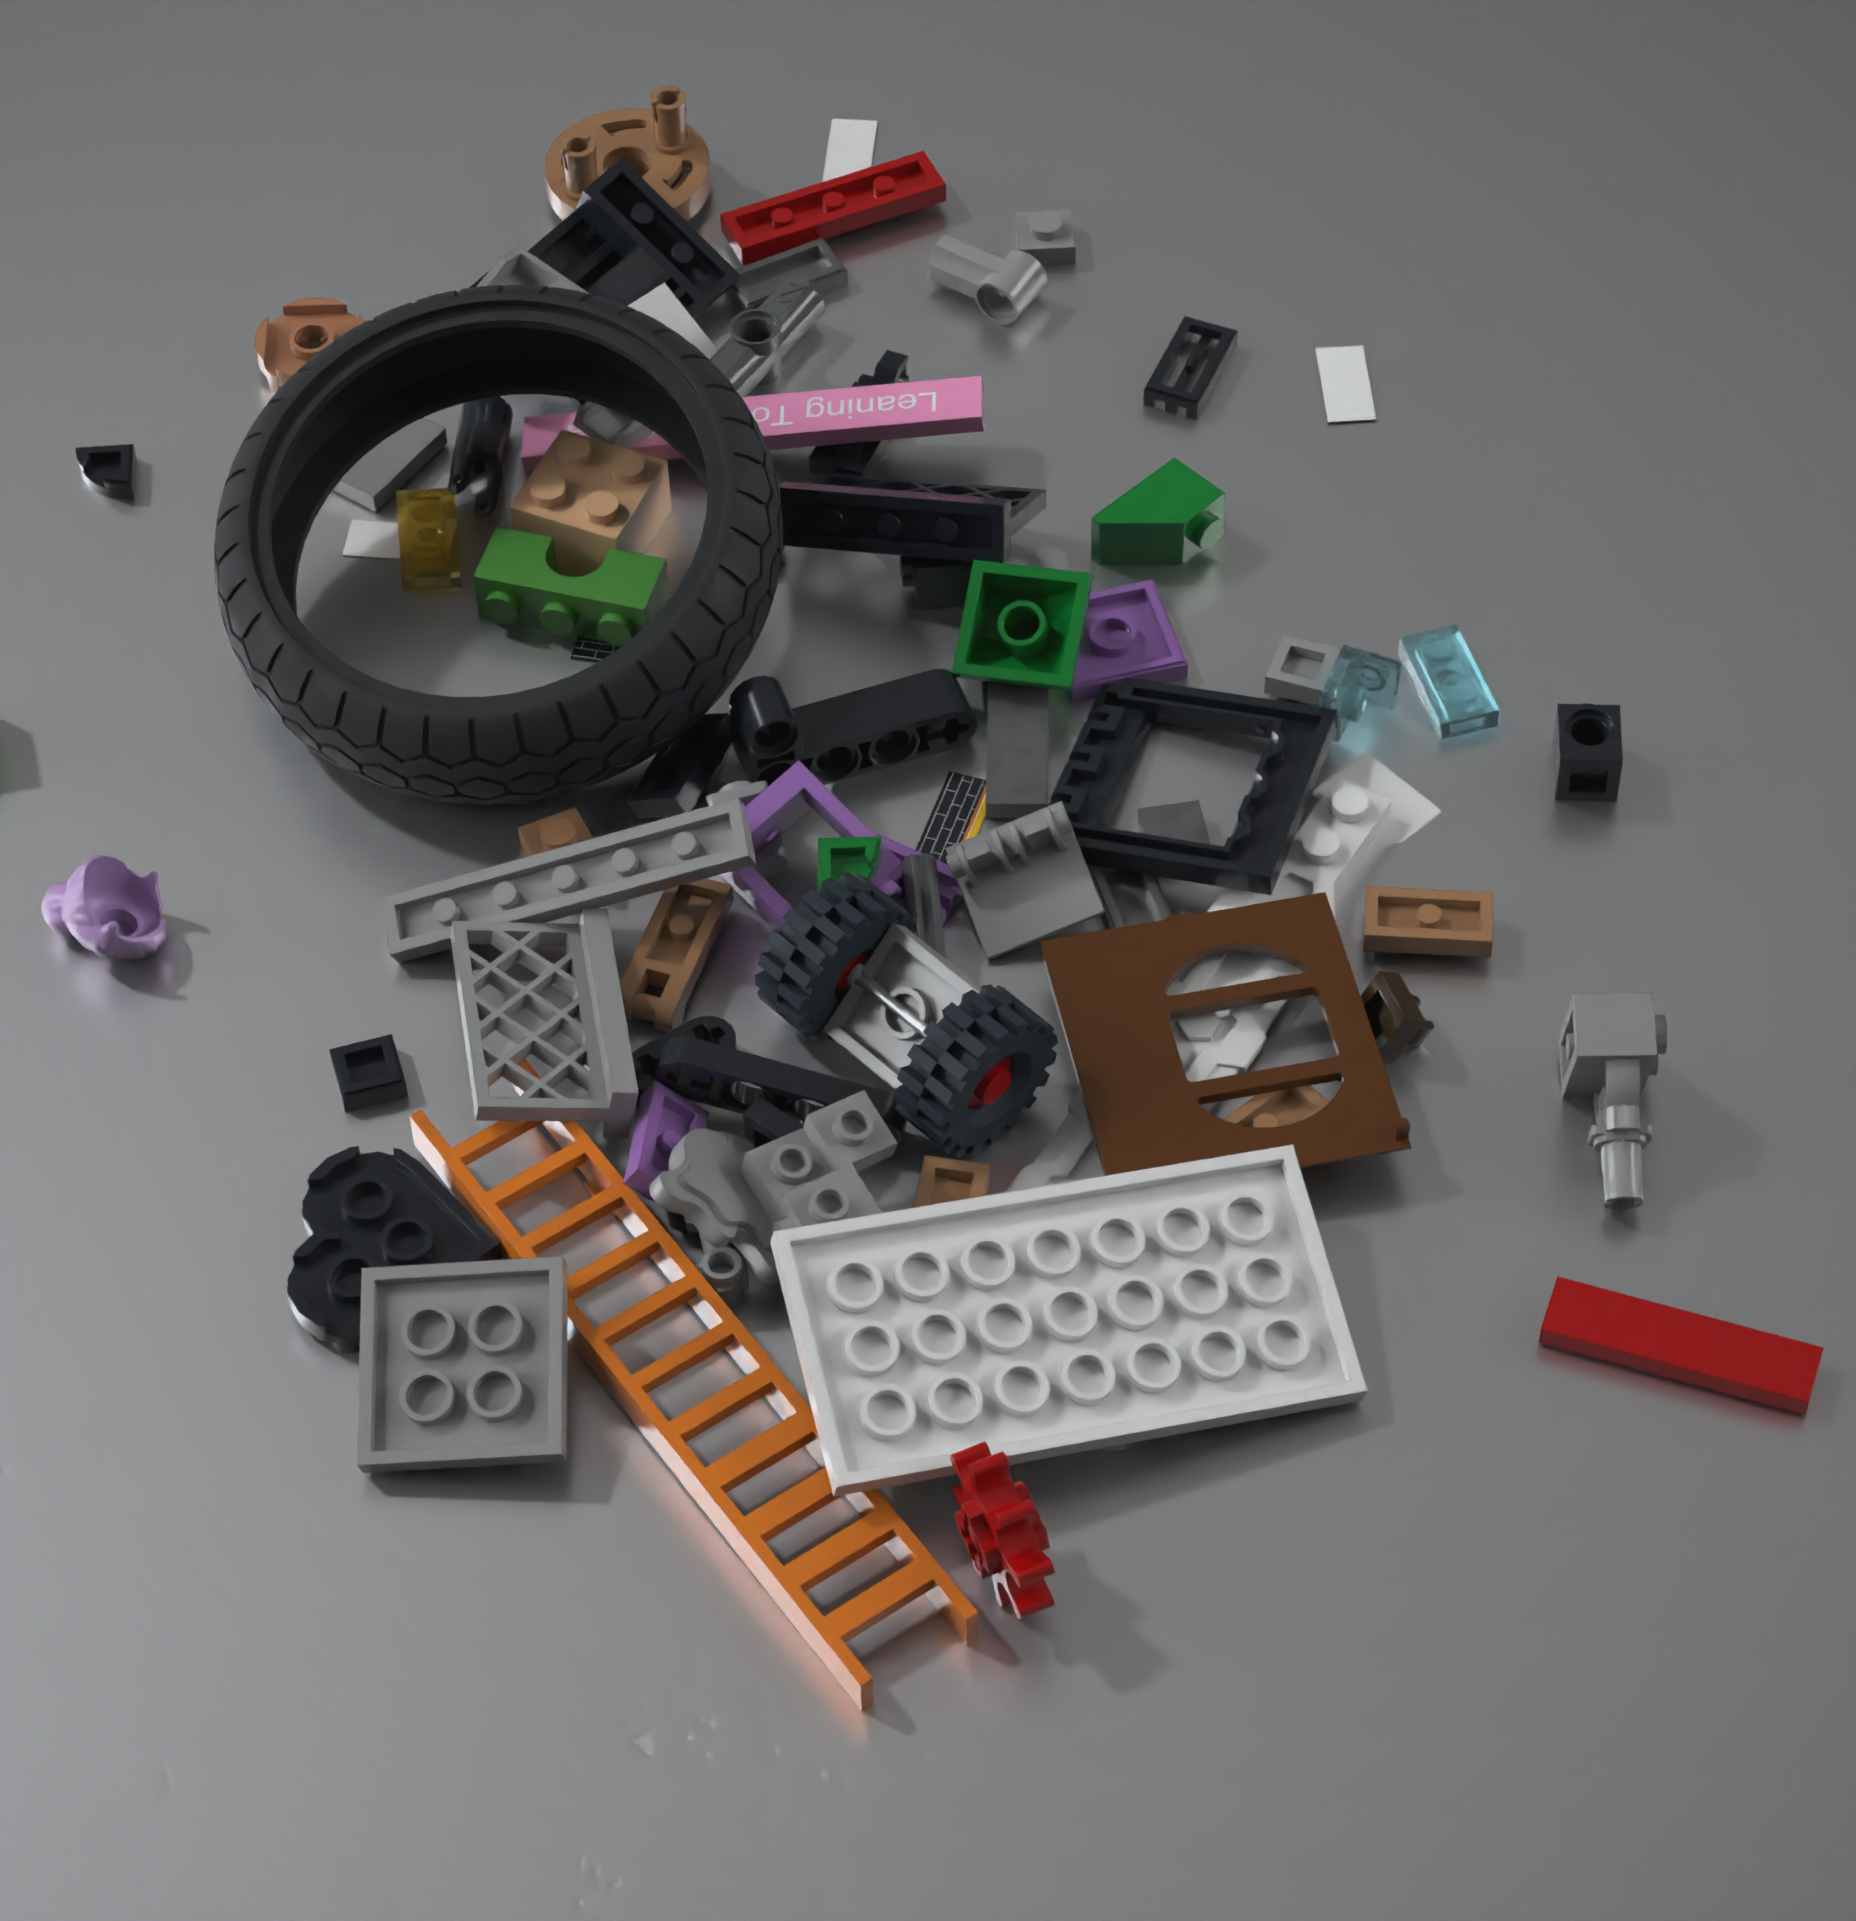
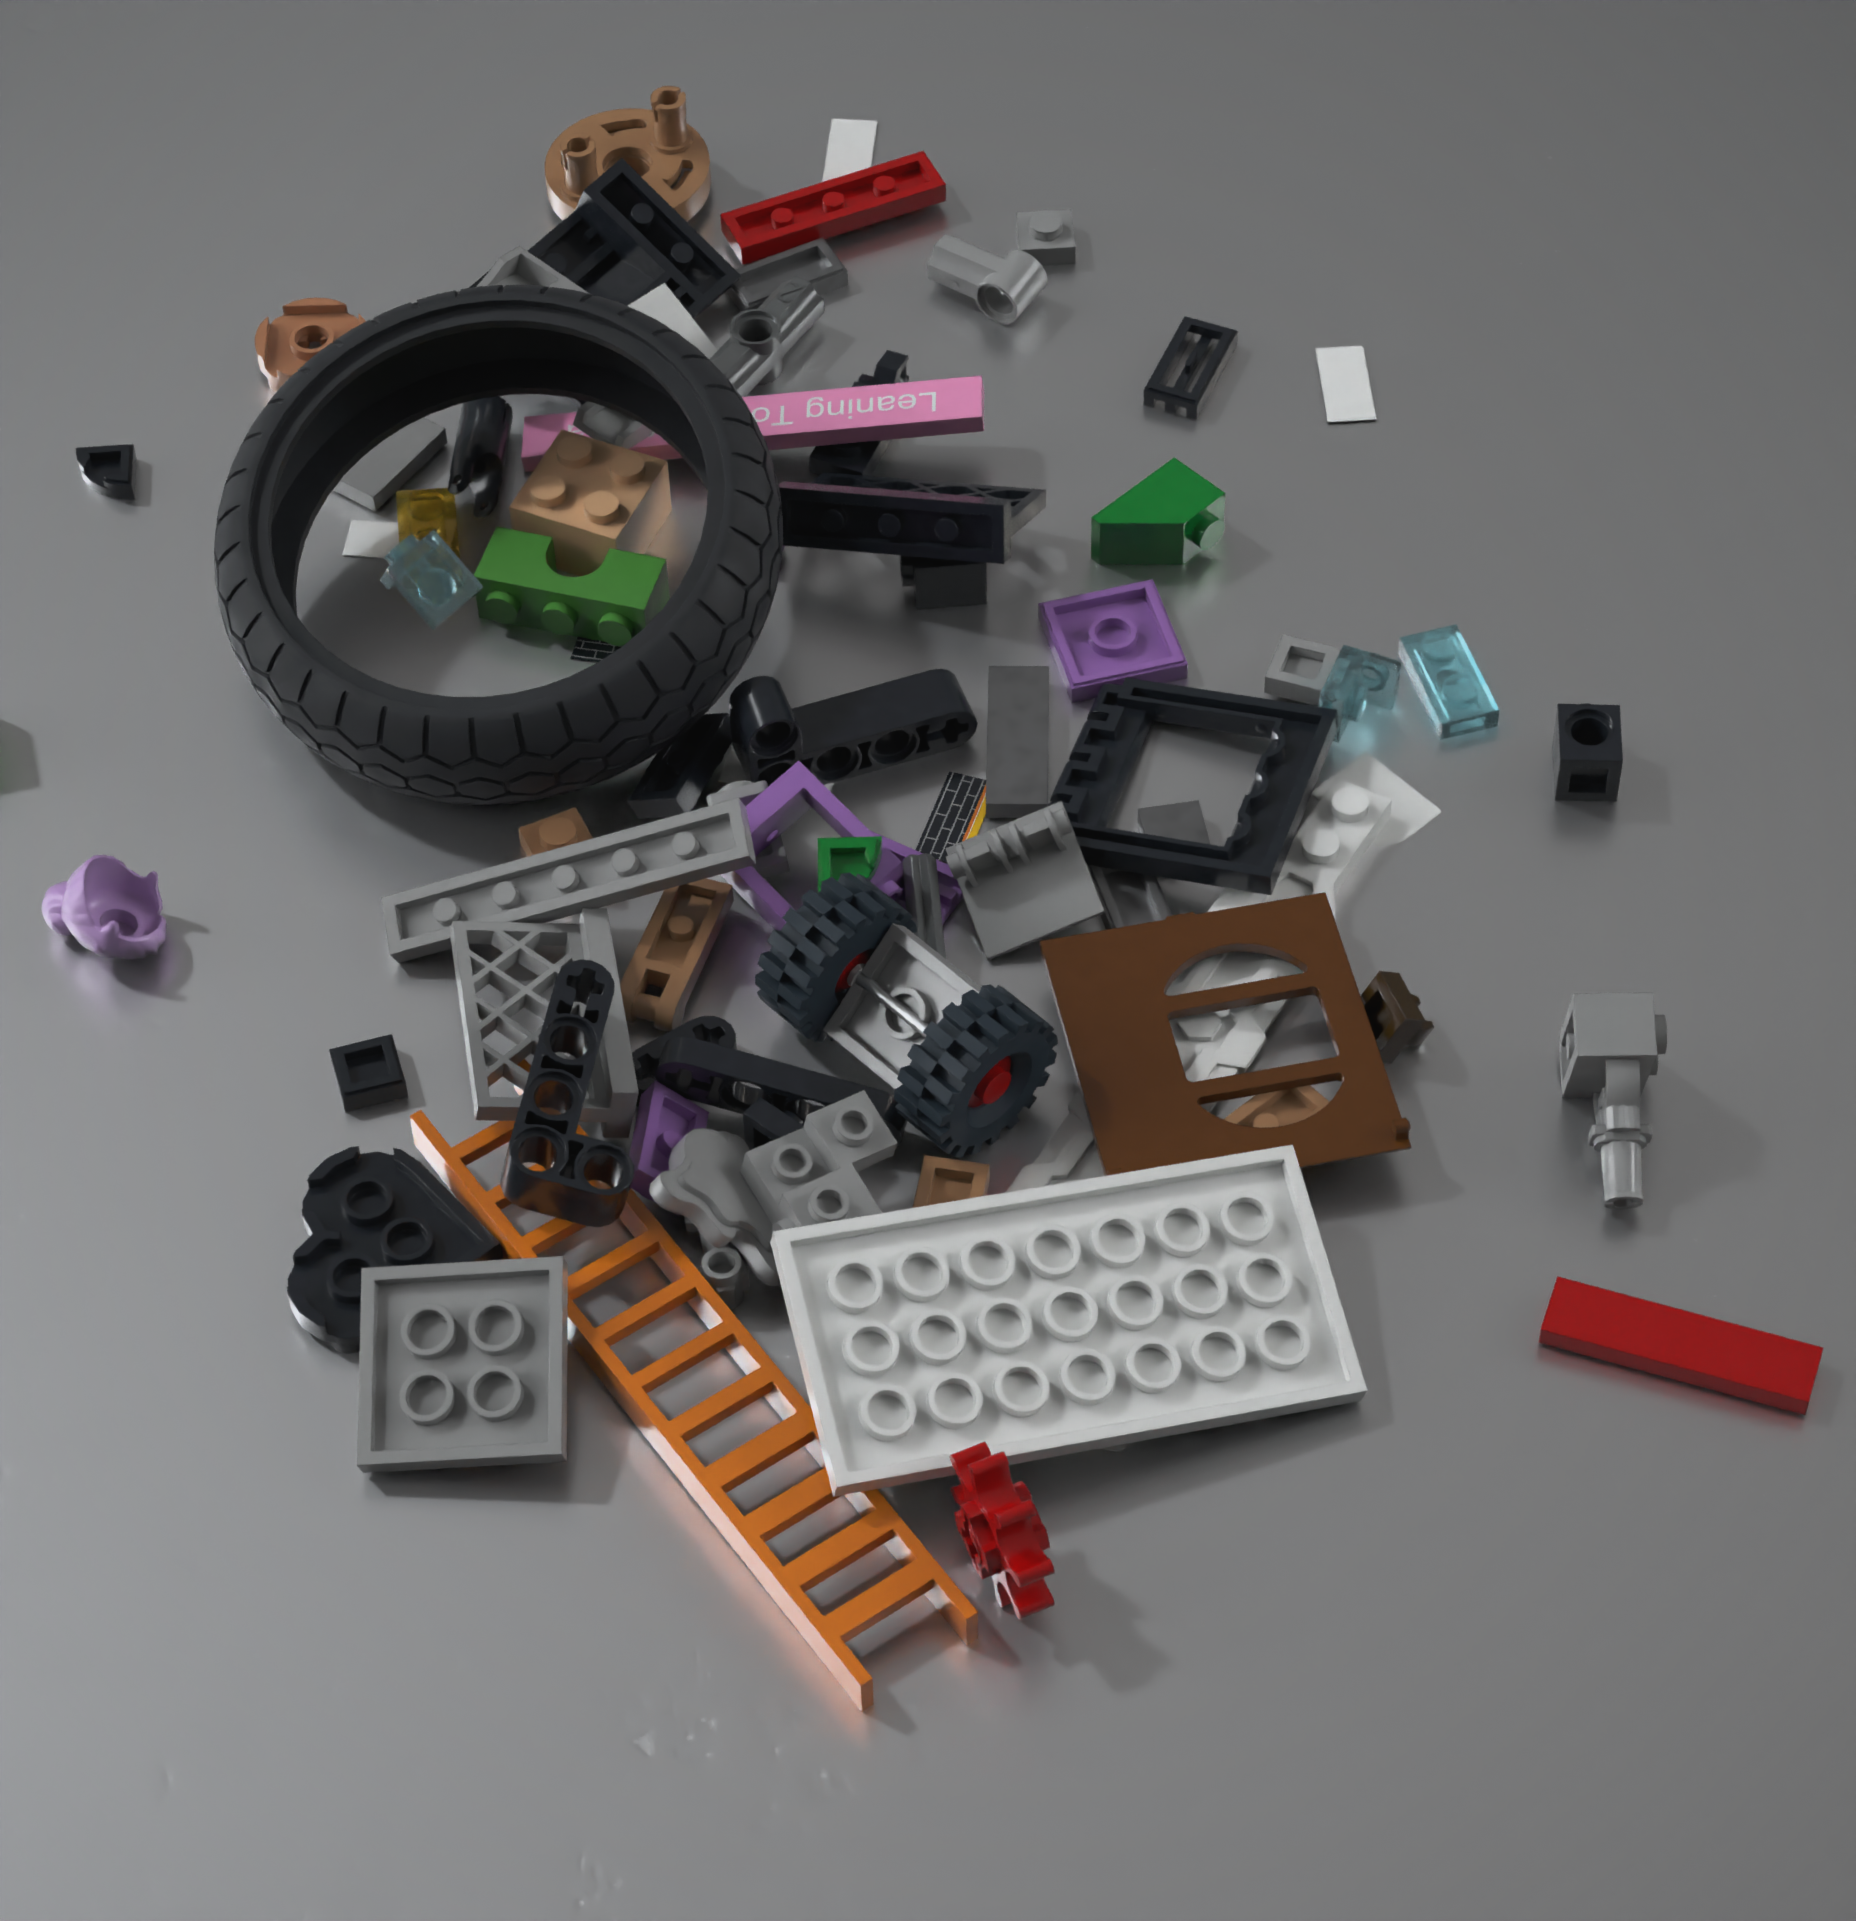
green slope [951,560,1093,691] -> none
medium nougat plate [1363,886,1493,958] -> none
none -> clear light blue bracket [380,530,483,630]
none -> black beam [500,959,634,1227]

